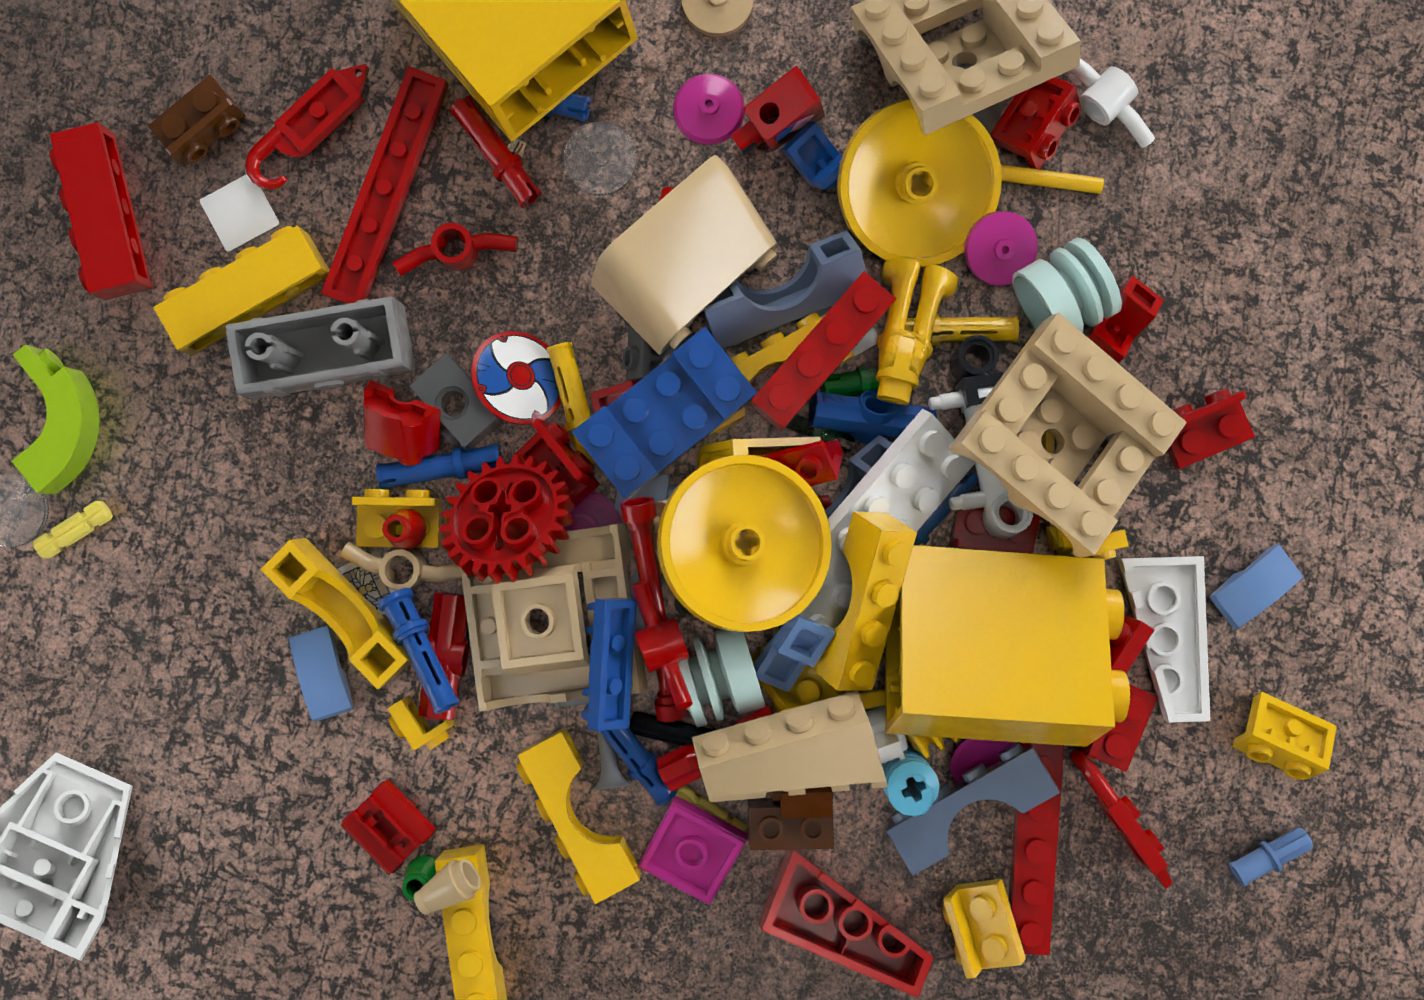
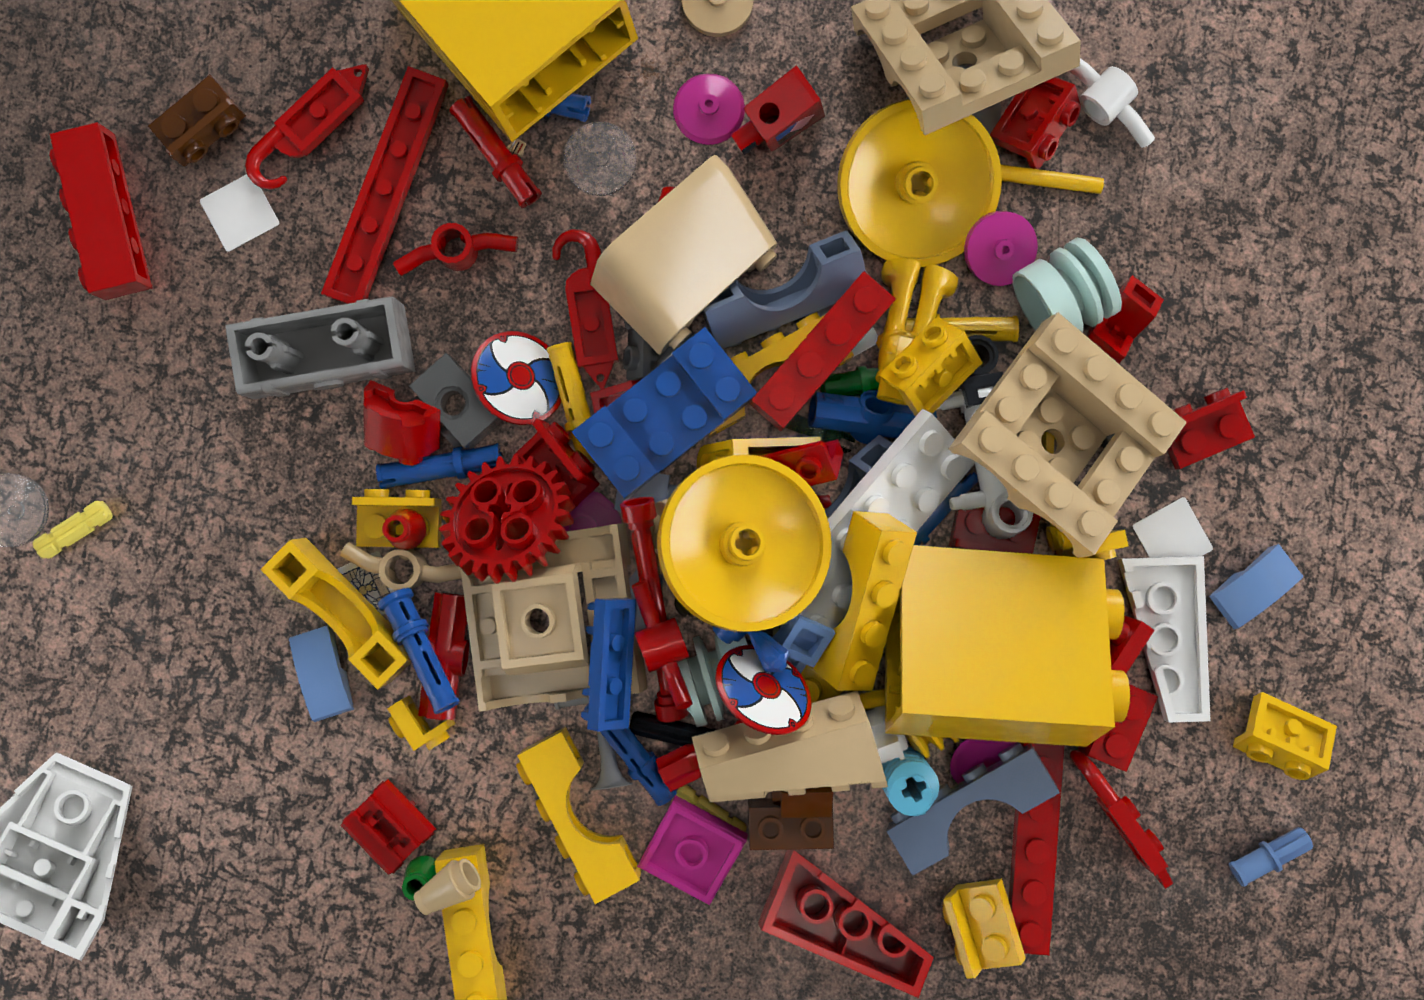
lime arch [11,344,100,495] -> none
yellow brick [153,225,329,356] -> none
blue bracket [781,122,843,190] -> none
none -> red plate [552,229,619,389]
none -> blue piece [712,626,790,672]
none -> shield [715,645,812,735]
none -> yellow bracket [880,317,983,416]
none -> white sticker [1133,497,1213,558]

